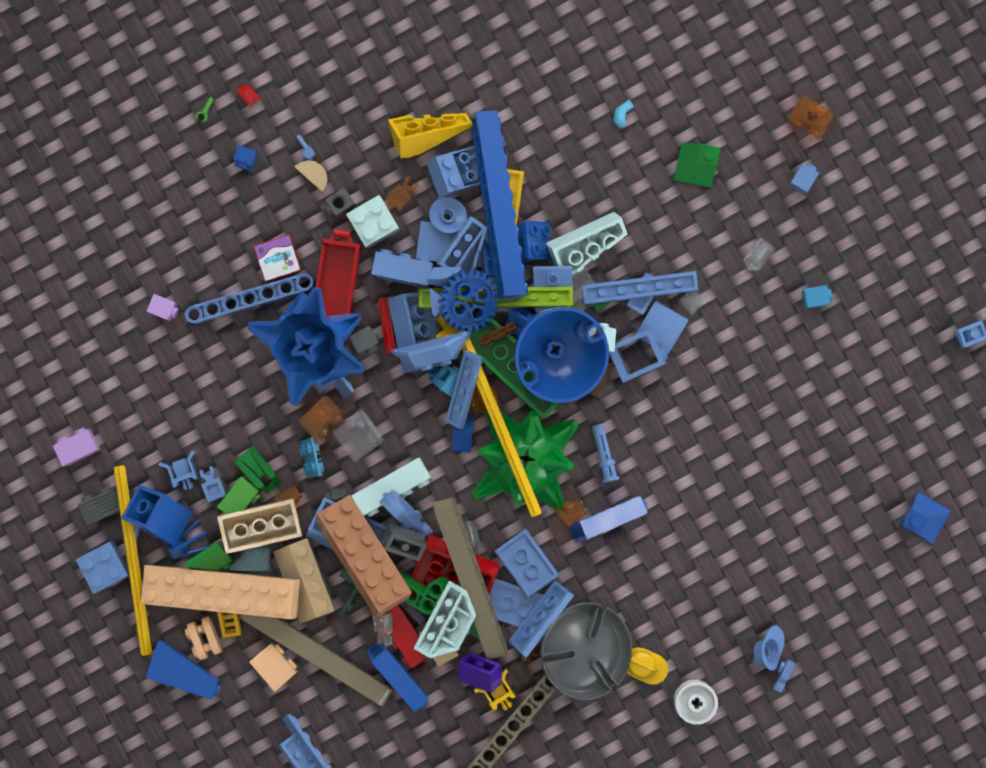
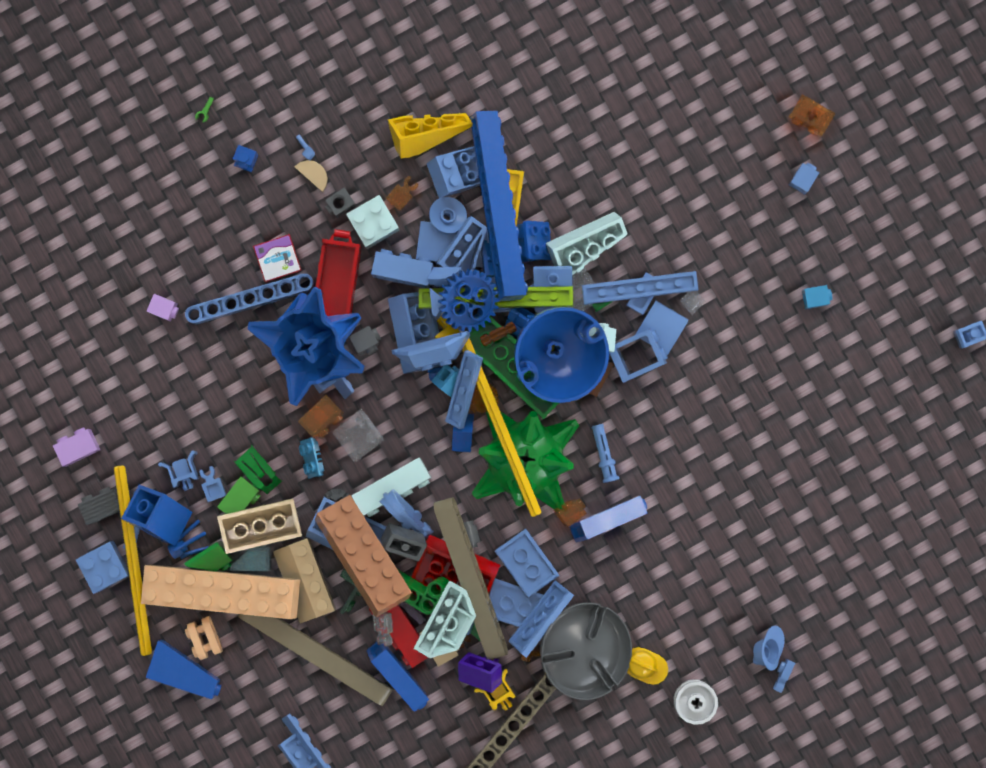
yellow slope [217,612,242,638] -> none
red slope [236,85,260,107] -> none
light nougat slope [250,643,298,692] -> none
clear orange brick [273,485,303,505] -> none
red axle [378,297,397,354] -> none
medium azure arm [613,100,634,128] -> none
green slope [674,143,721,188] -> none
clear slope [743,238,776,271] -> none
blue slope [899,492,951,544] -> none

